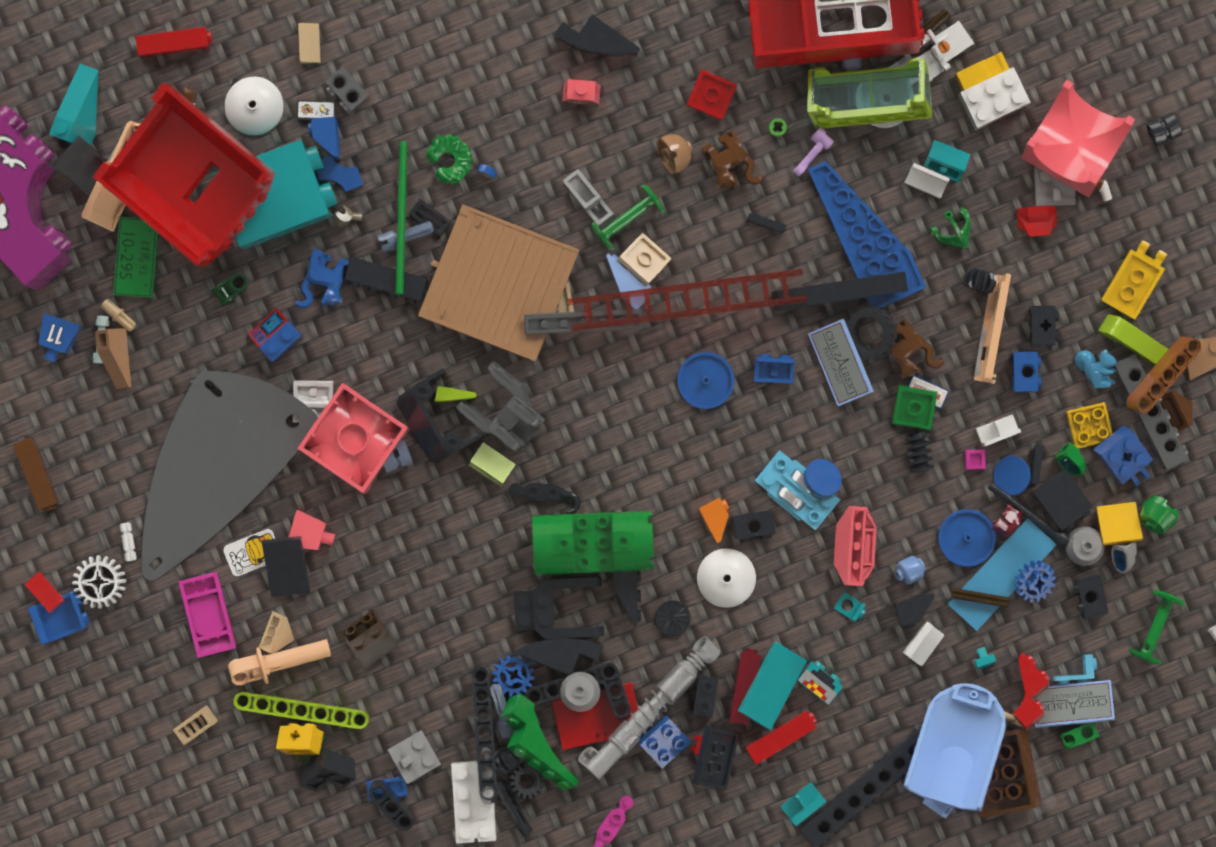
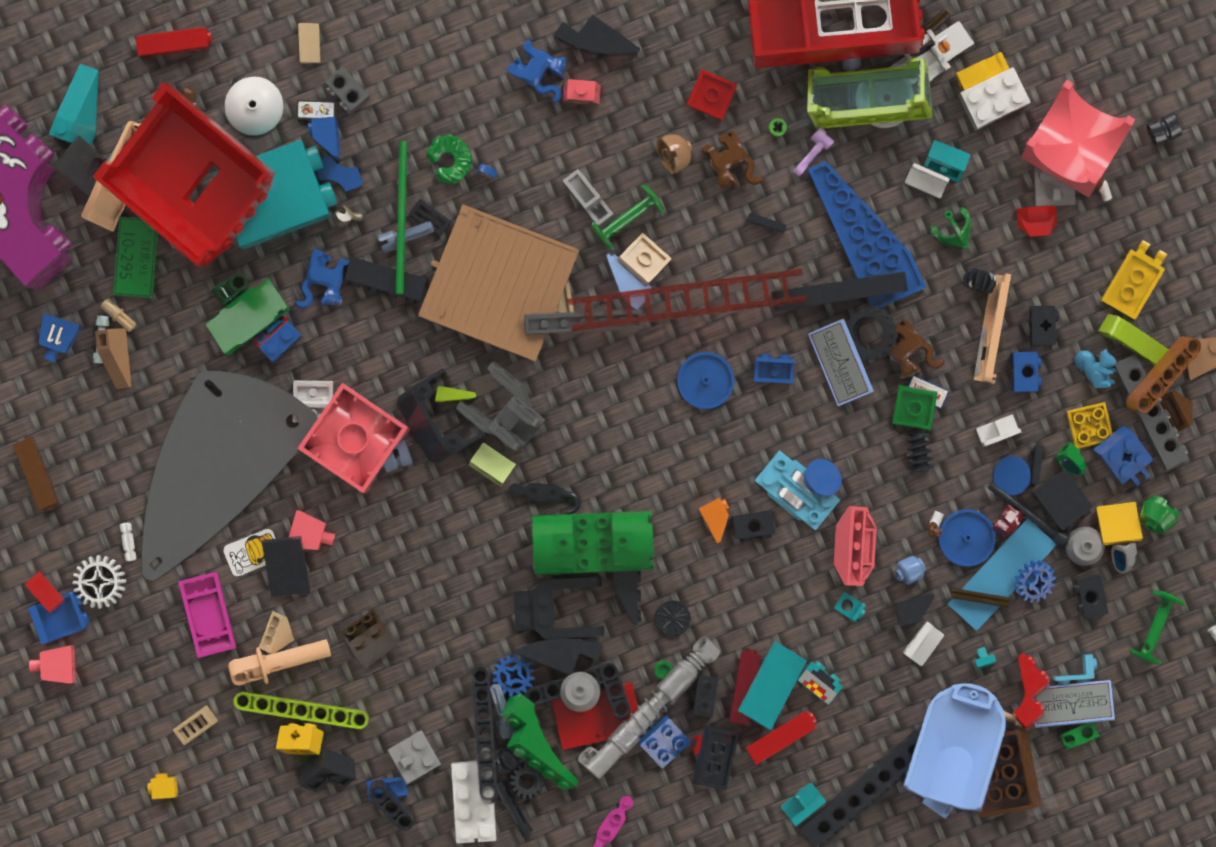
white dish [697,549,756,608] -> none
dark pink tile [965,450,986,470] -> none
none -> coral torso [29,645,76,683]
none -> yellow brick [148,773,178,799]
none -> green piece [206,278,290,356]
none -> blue animal [507,39,567,103]
none -> green tile [654,660,673,680]
none -> arm [928,511,944,539]

